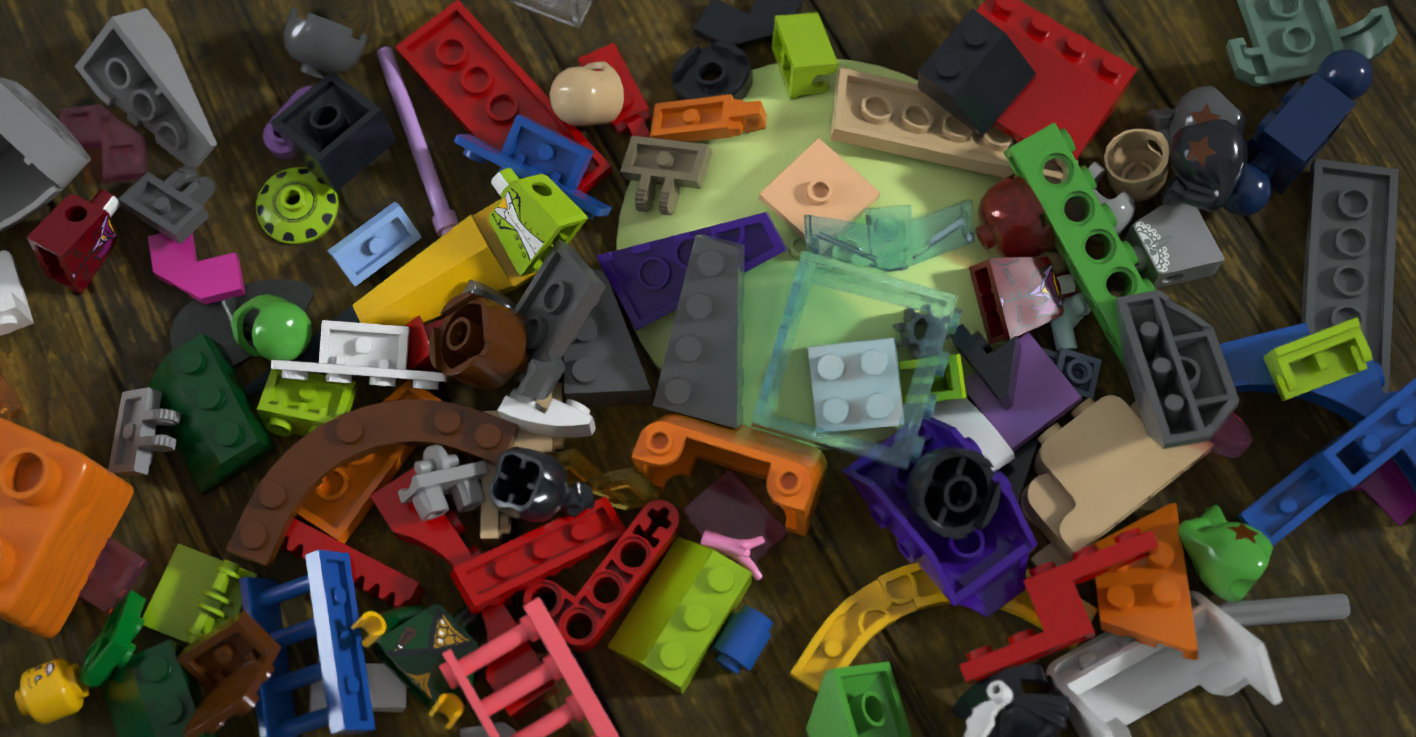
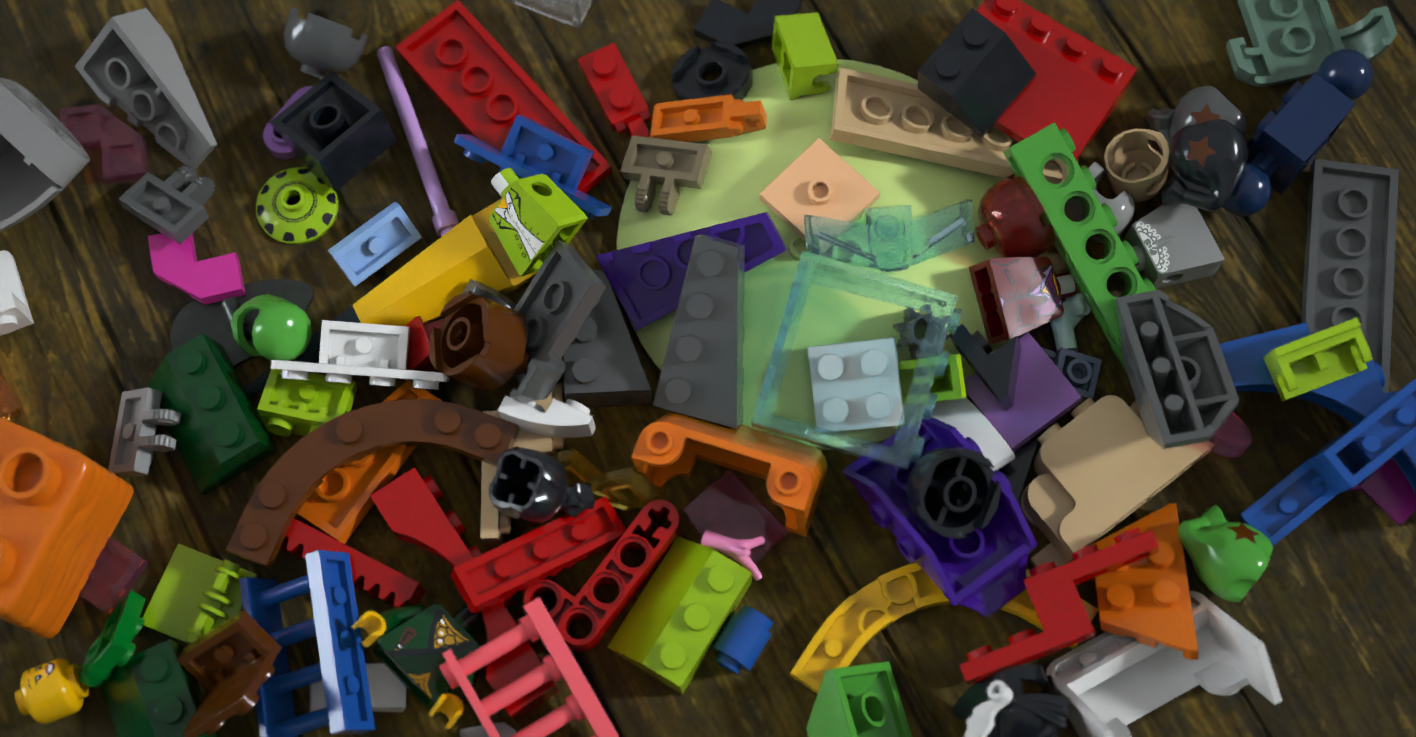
dark red torso [27,189,120,295] -> none
light grey hips [398,445,489,521] -> none
tan helmet [550,62,624,126] -> none
light grey axle [1217,593,1350,626] -> none

